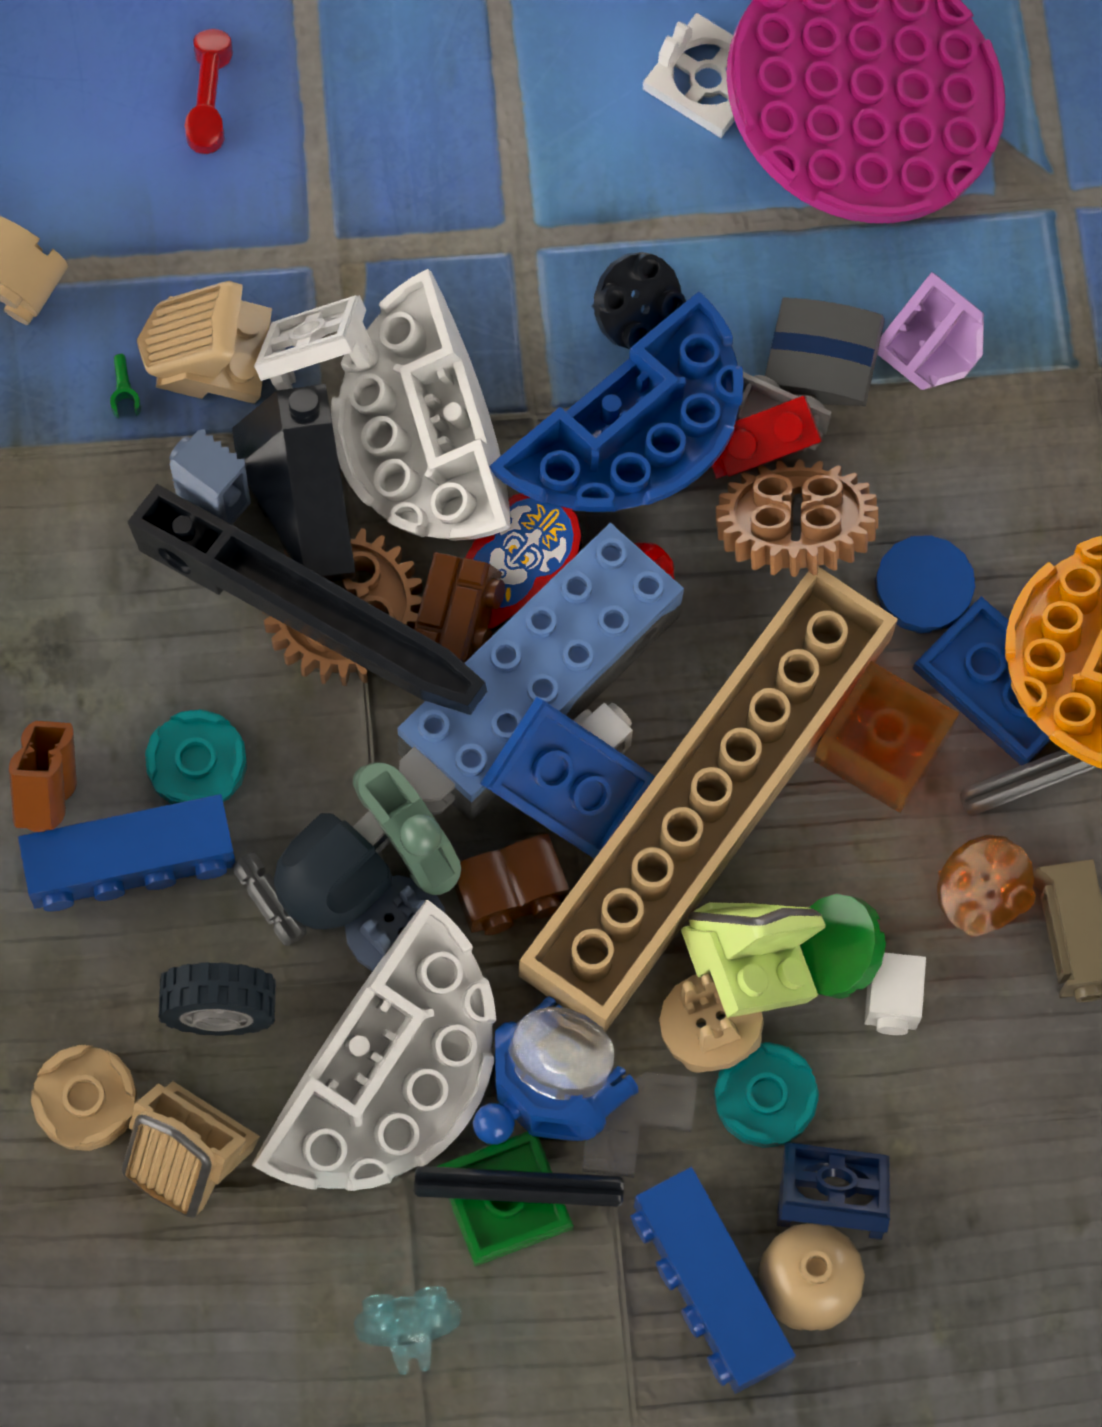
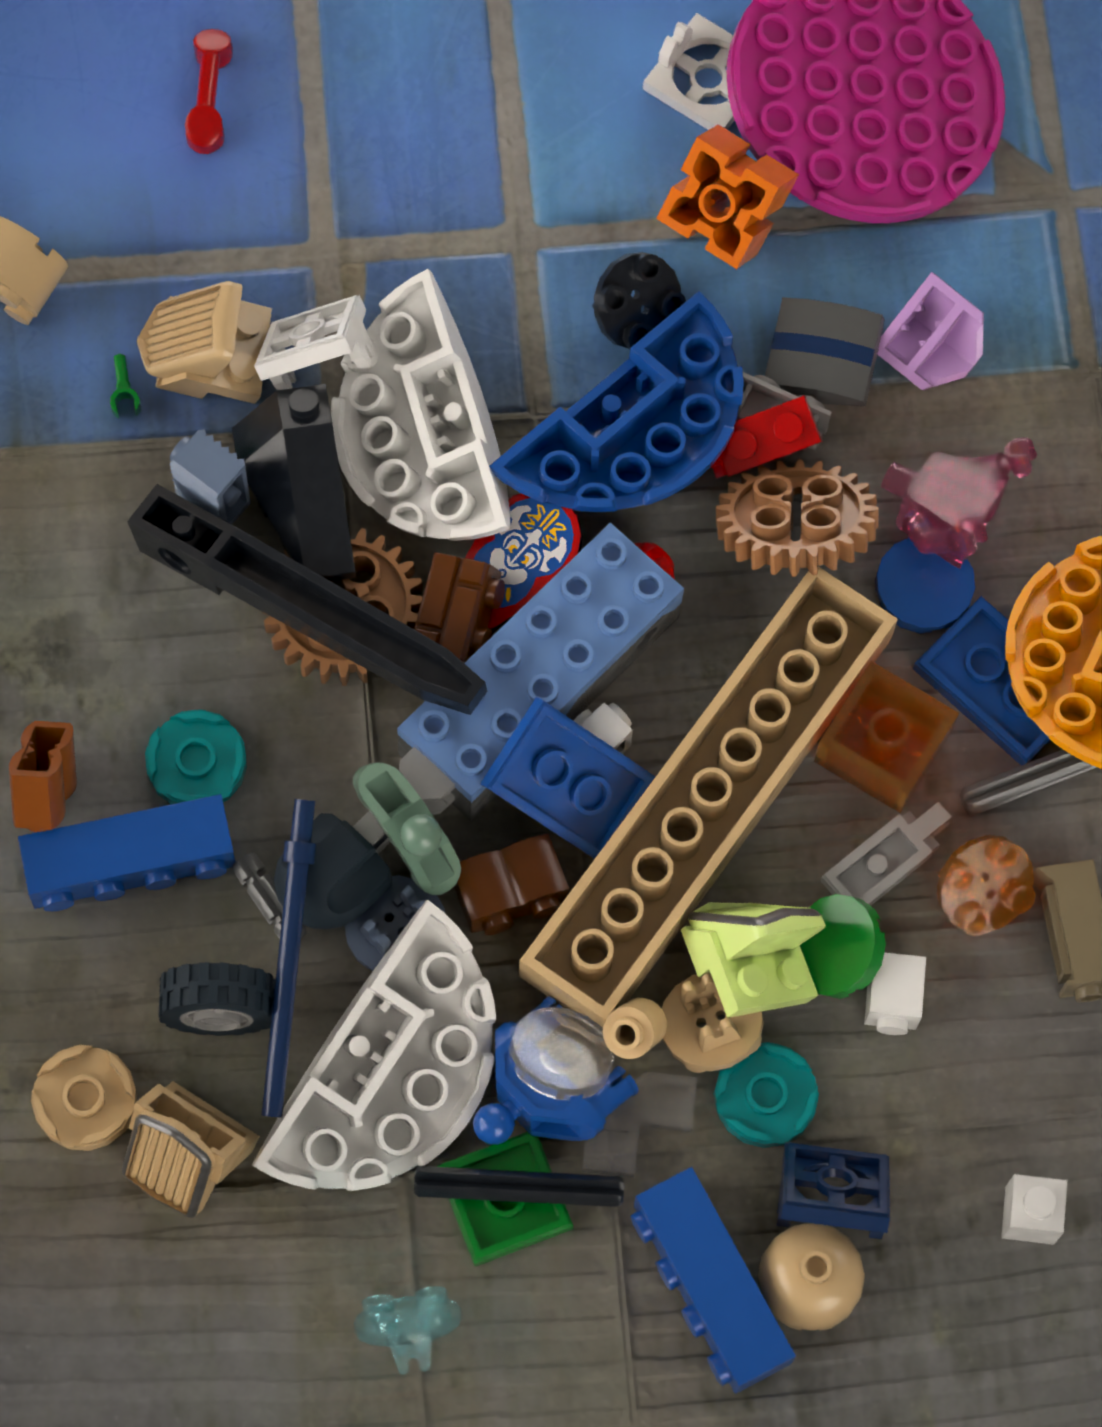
none -> dark blue bar [261,799,316,1118]
none -> tan brick [603,998,667,1059]
none -> orange brick [656,124,799,269]
none -> light grey hinge [821,801,952,906]
none -> clear pink torso [881,437,1037,569]
none -> white brick [1002,1174,1067,1245]

